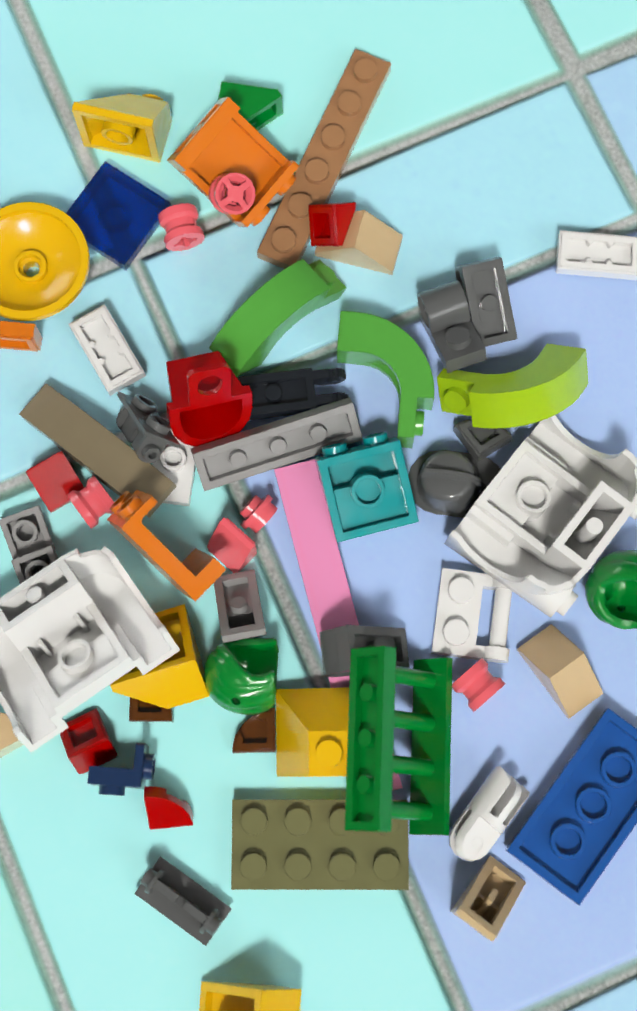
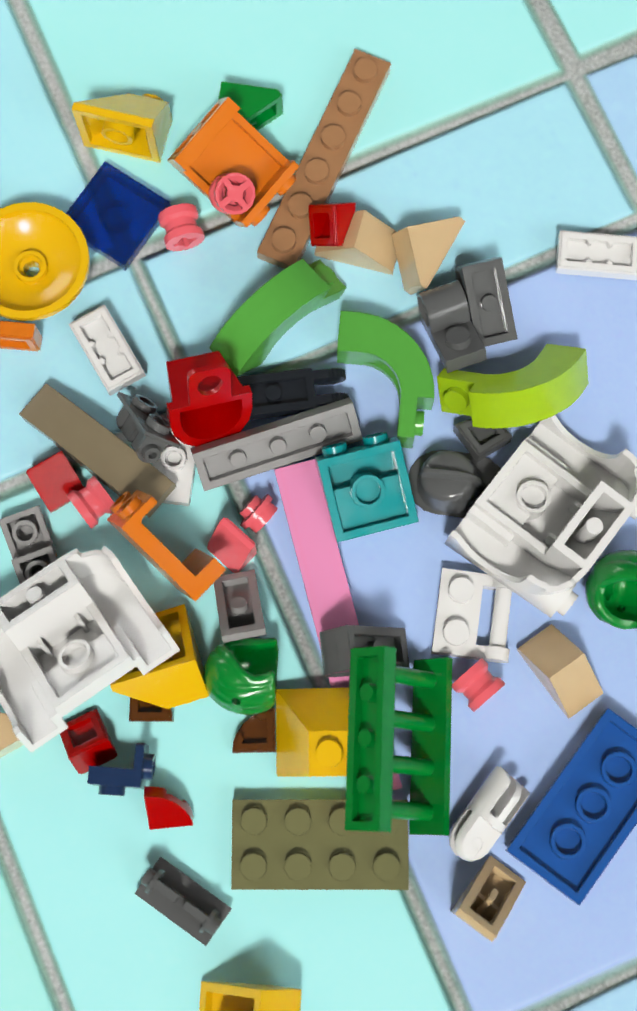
none -> tan slope [391,216,465,295]

